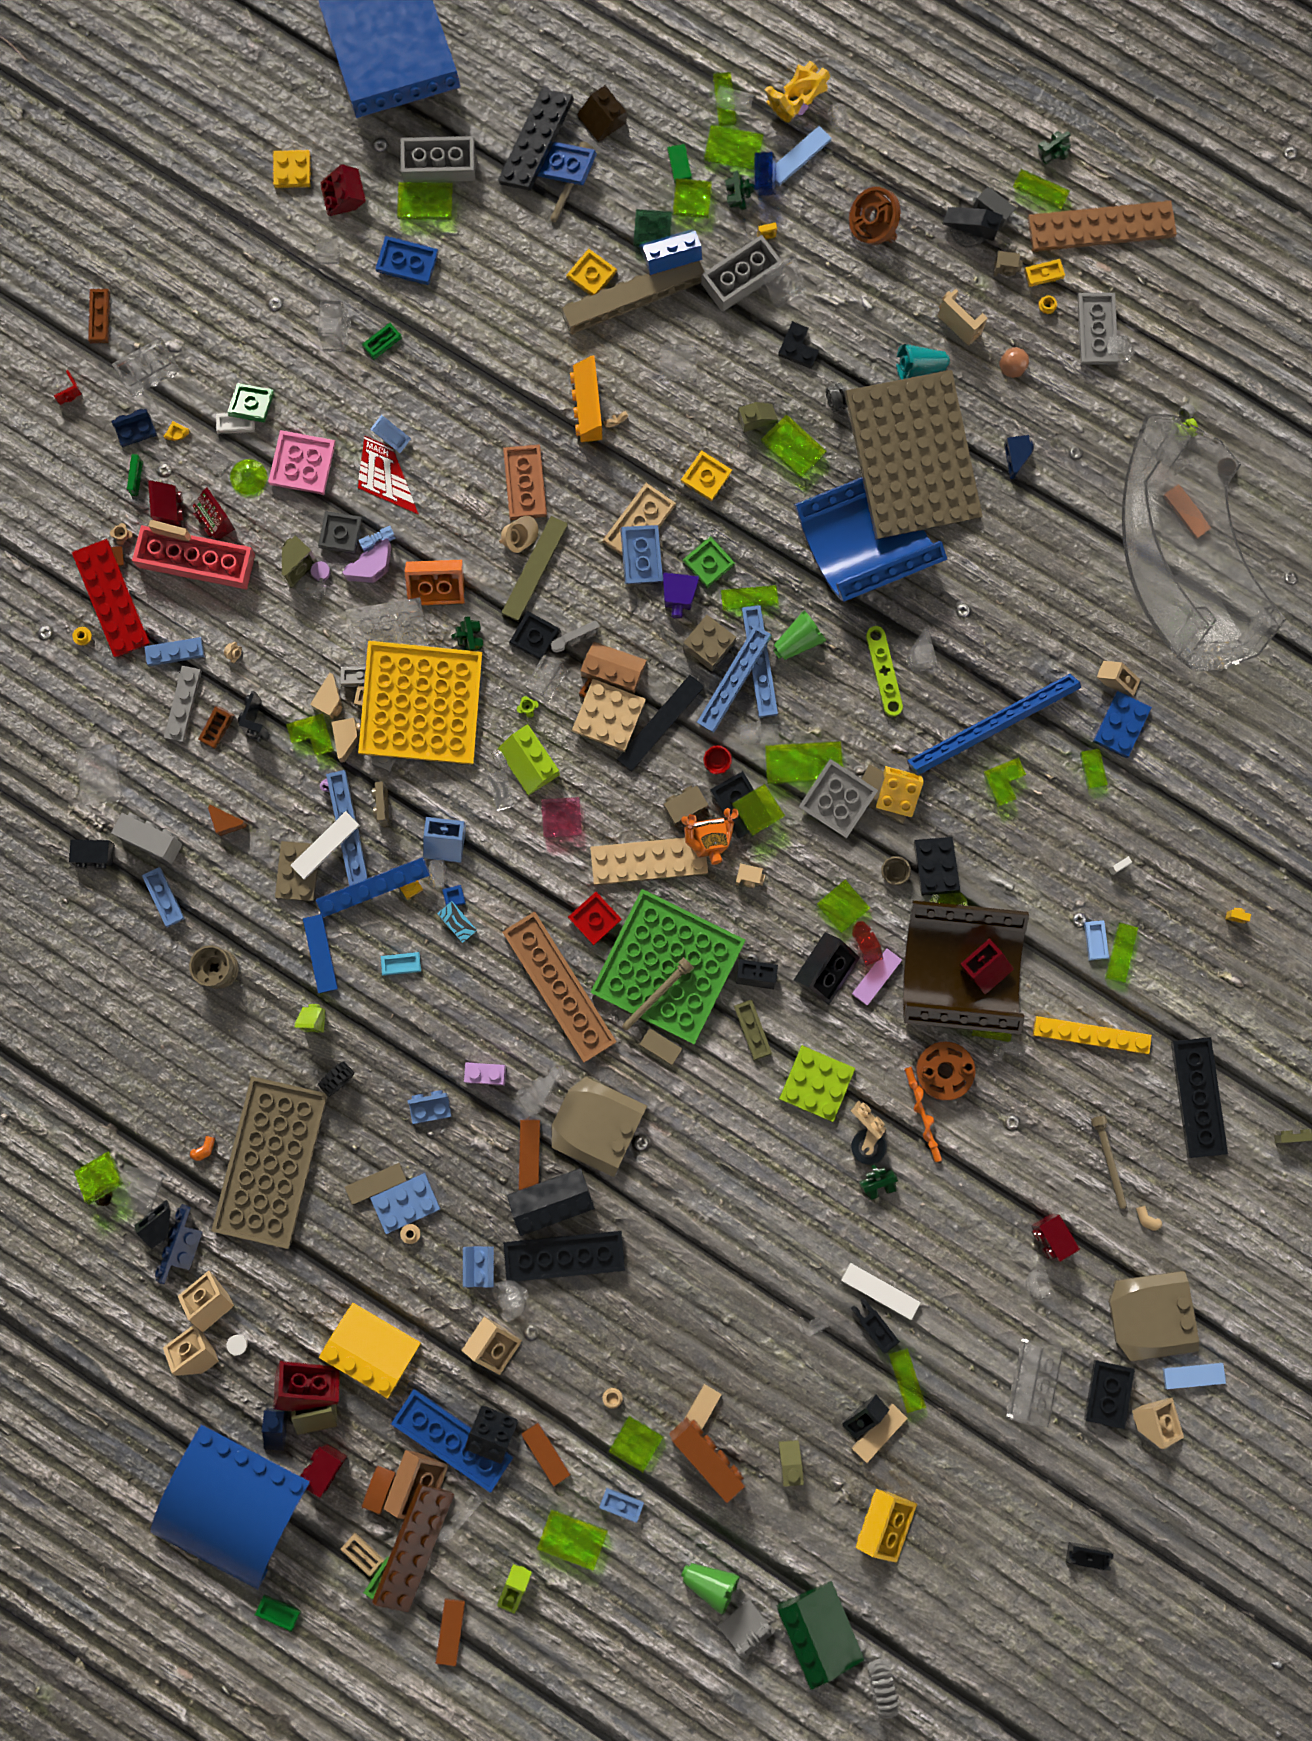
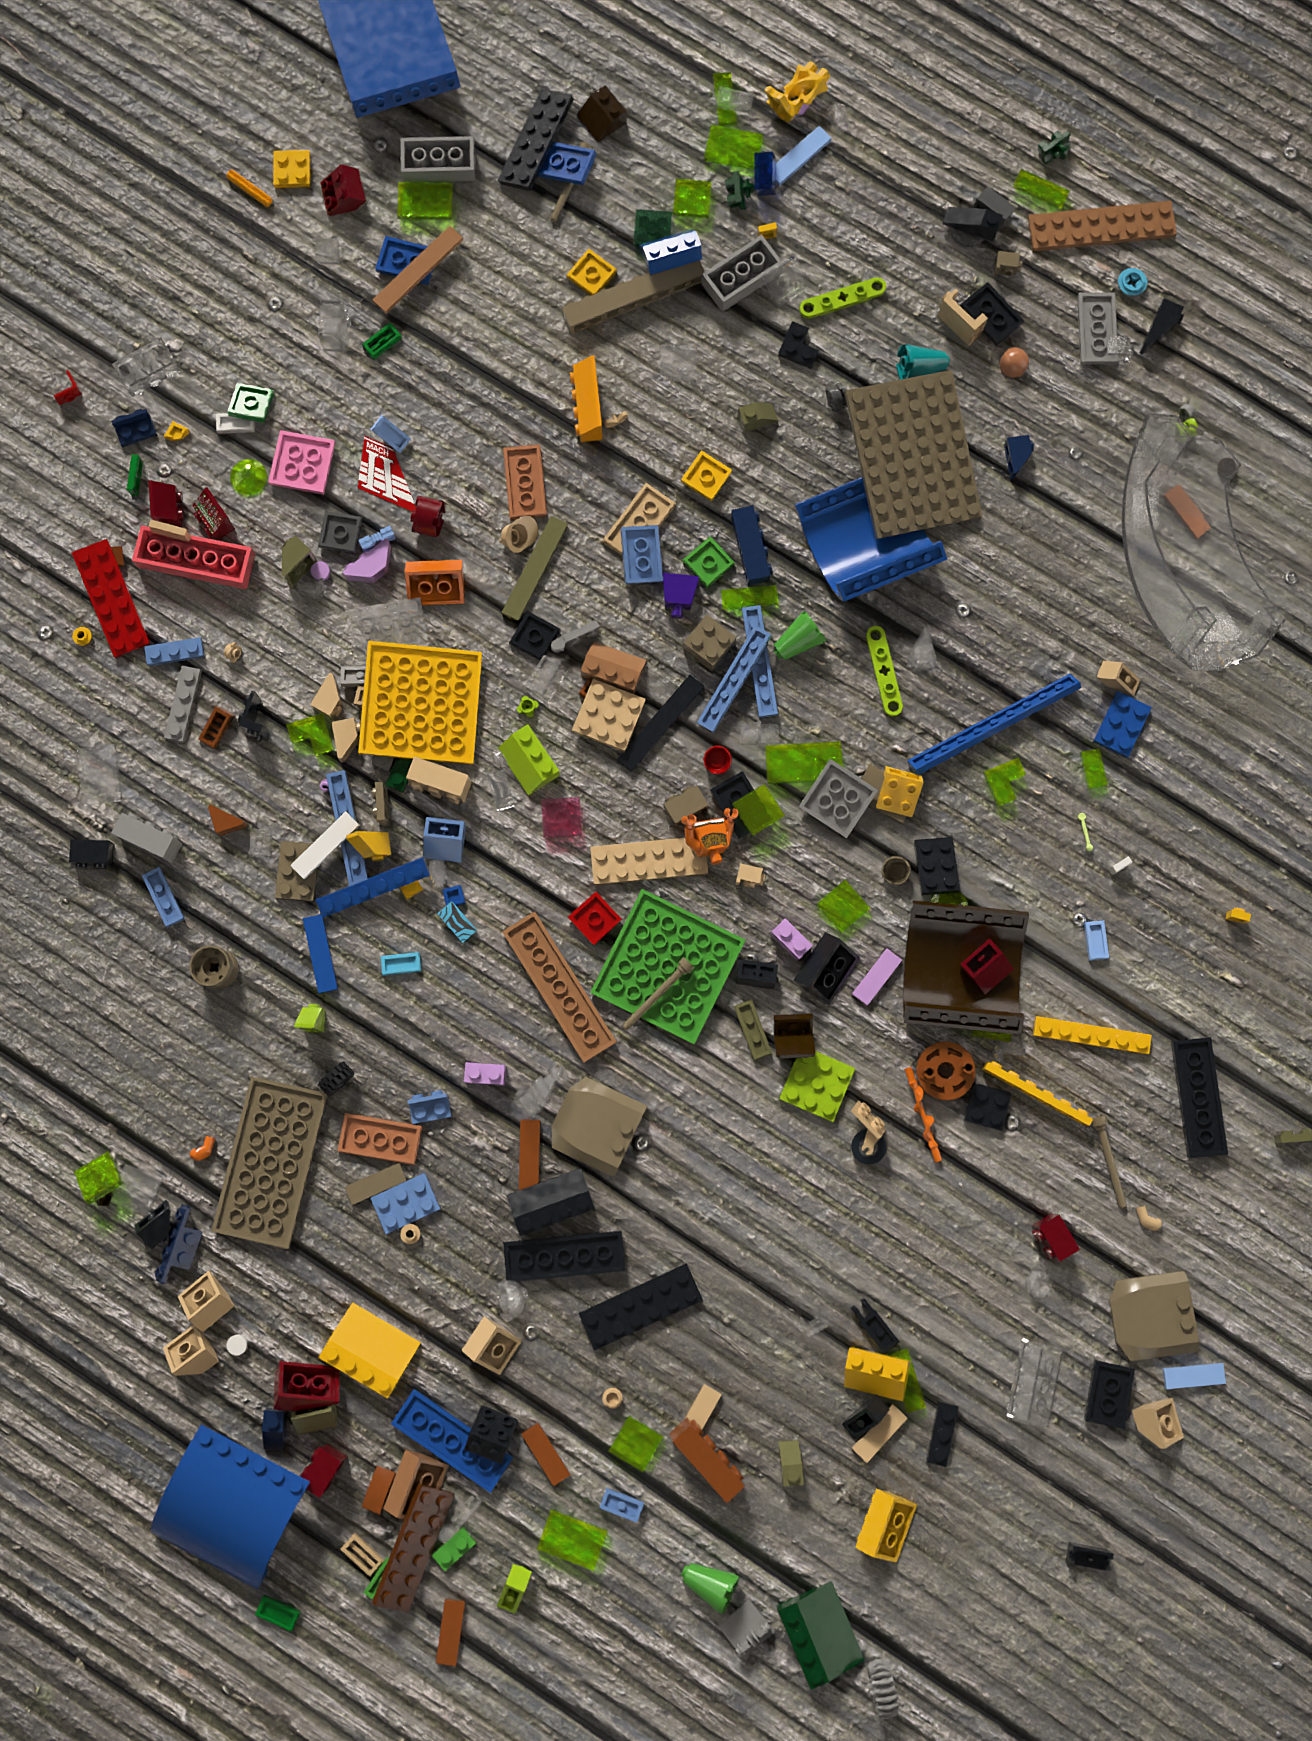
dark orange tile [88,289,110,343] -> none
tan plate [110,523,133,545] -> none
dark green hips [451,617,484,651] -> none
medium blue bracket [463,1246,494,1287] -> none
dark tan tile [639,1028,682,1065] -> none
green tile [667,144,692,183] -> none
clear neon green plate [761,414,827,479] -> none
white tile [841,1263,921,1320] -> none
dark orange piece [849,187,901,245] -> none
clear red brick [852,921,883,966] -> none
dark green hips [859,1165,898,1200] -> none
yellow plate [1024,259,1065,287] -> none
yellow plate [1038,295,1057,314] -> none
clear neon green plate [1105,923,1138,984] -> none
none -> light orange axle [226,169,273,207]
none -> nougat tile [337,1113,423,1165]
none -> yellow slope [346,831,391,862]
none -> medium nougat tile [372,226,463,314]
none -> dark green plate [385,758,413,793]
none -> tan brick [406,756,472,805]
none -> dark red brick [410,495,446,538]
none -> bright green plate [432,1526,476,1571]
none -> black plate [578,1263,703,1351]
none -> dark blue brick [731,505,773,586]
none -> lavender brick [770,918,813,961]
none -> dark brown bracket [773,1014,816,1058]
none -> lime piece [799,277,886,319]
none -> yellow slope [844,1347,911,1401]
none -> black plate [926,1401,959,1467]
none -> black plate [960,282,1024,346]
none -> black plate [963,1083,1012,1131]
none -> yellow plate [982,1061,1093,1126]
none -> yellowish green hinge [1078,813,1093,852]
none -> medium azure gear [1117,268,1147,297]
none -> black slope [1139,298,1184,354]

